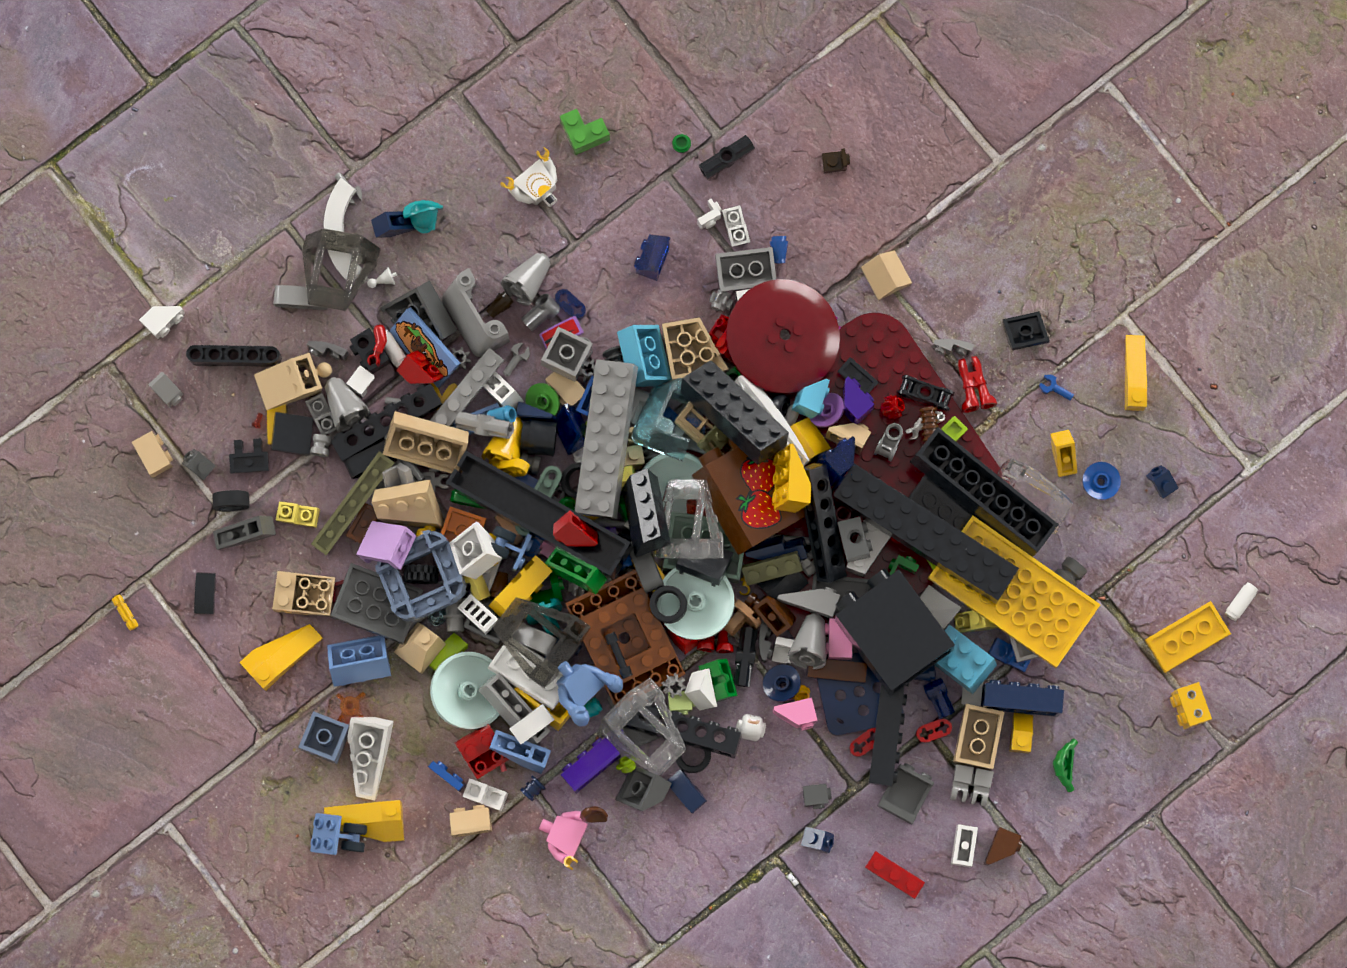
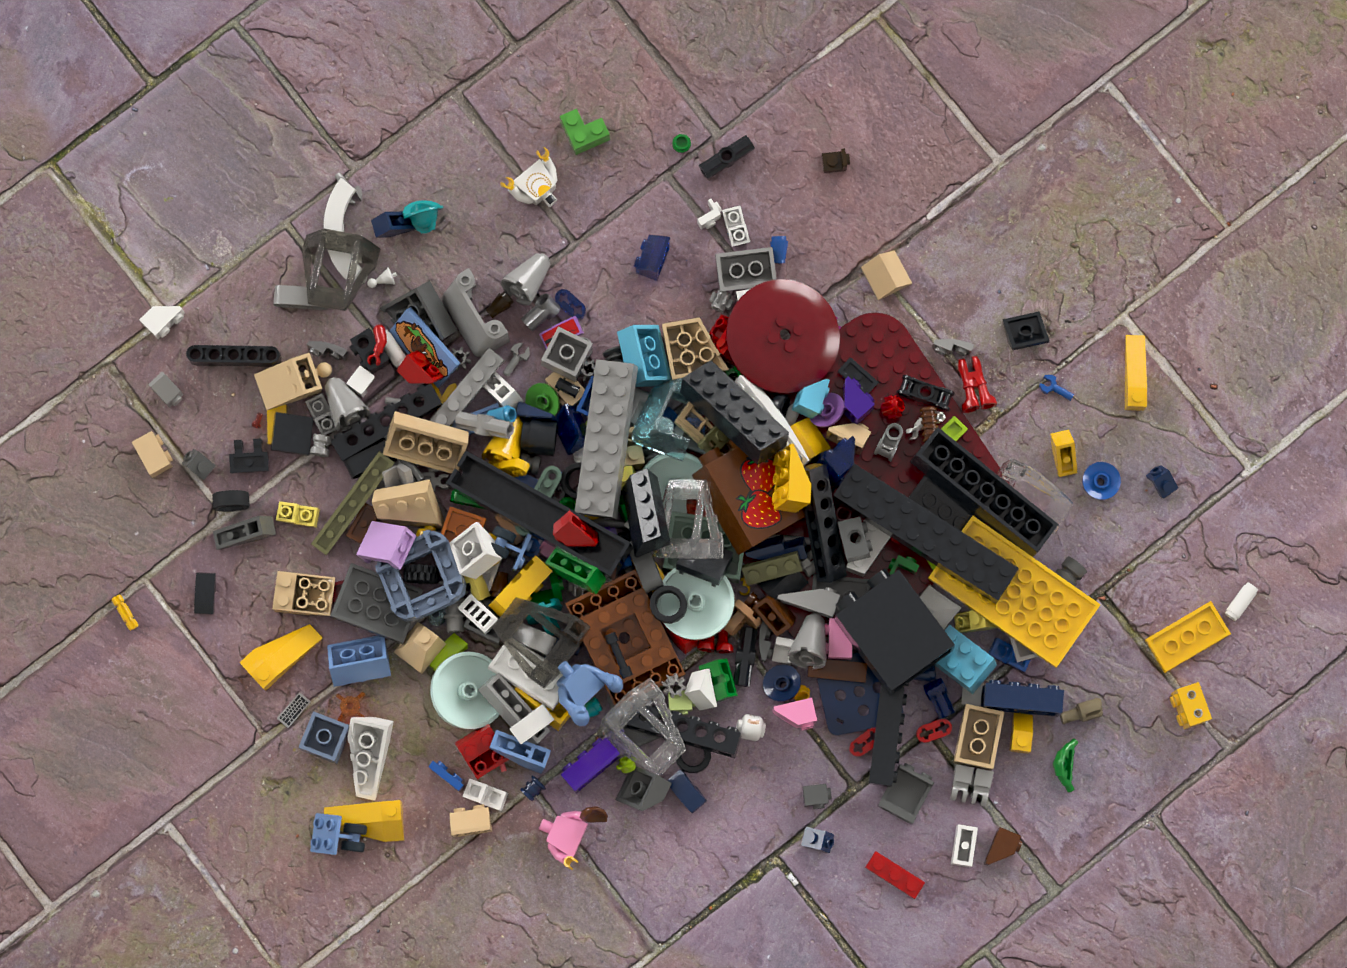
none -> sticker [277,692,311,728]
none -> black pin [555,377,580,398]
none -> dark tan arm [1060,698,1103,725]

